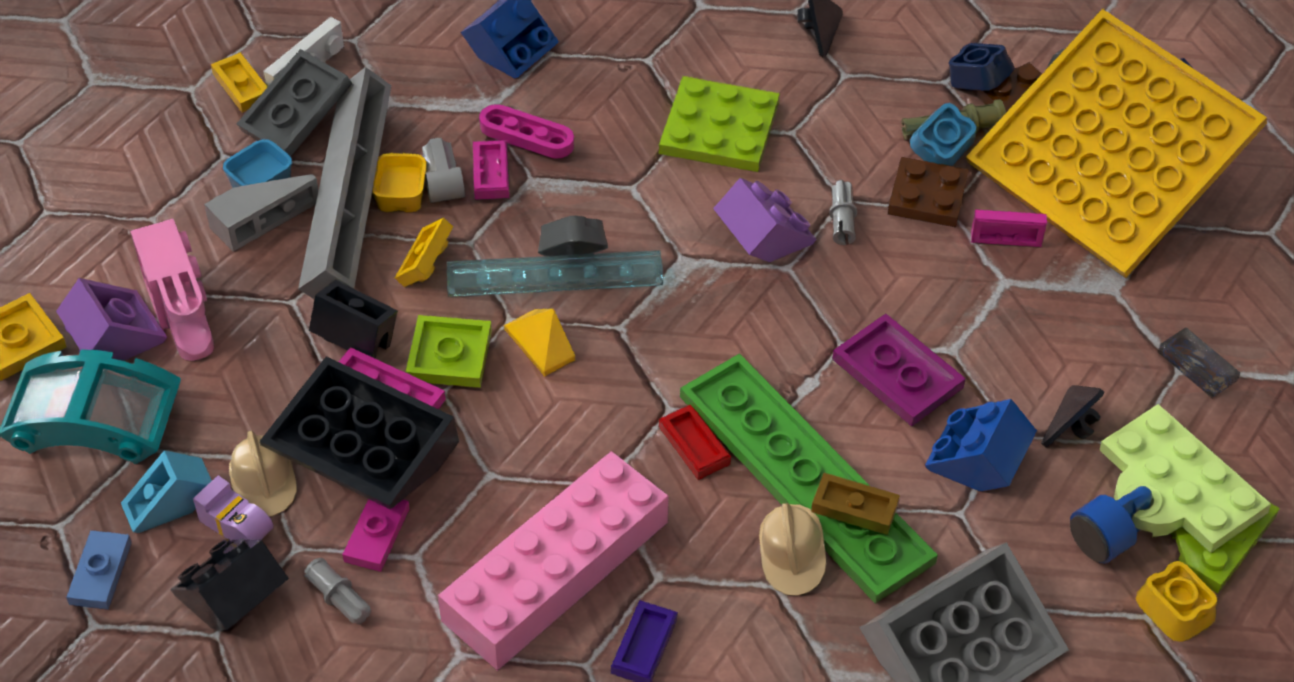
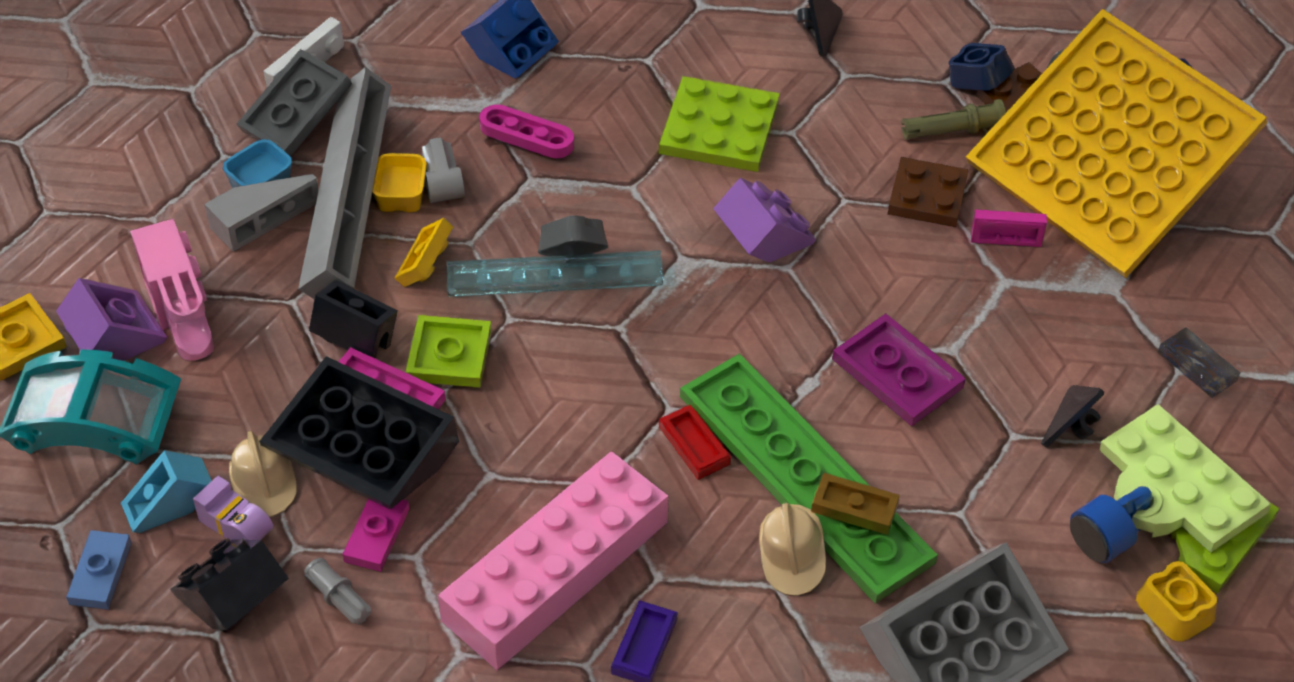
yellow plate [211,52,267,113] -> none
dark pink plate [473,140,509,200] -> none
yellow slope [504,308,575,377] -> none
light grey axle [829,180,857,245] -> none
dark azure piece [910,103,976,166] -> none
blue slope [925,399,1037,491] -> none

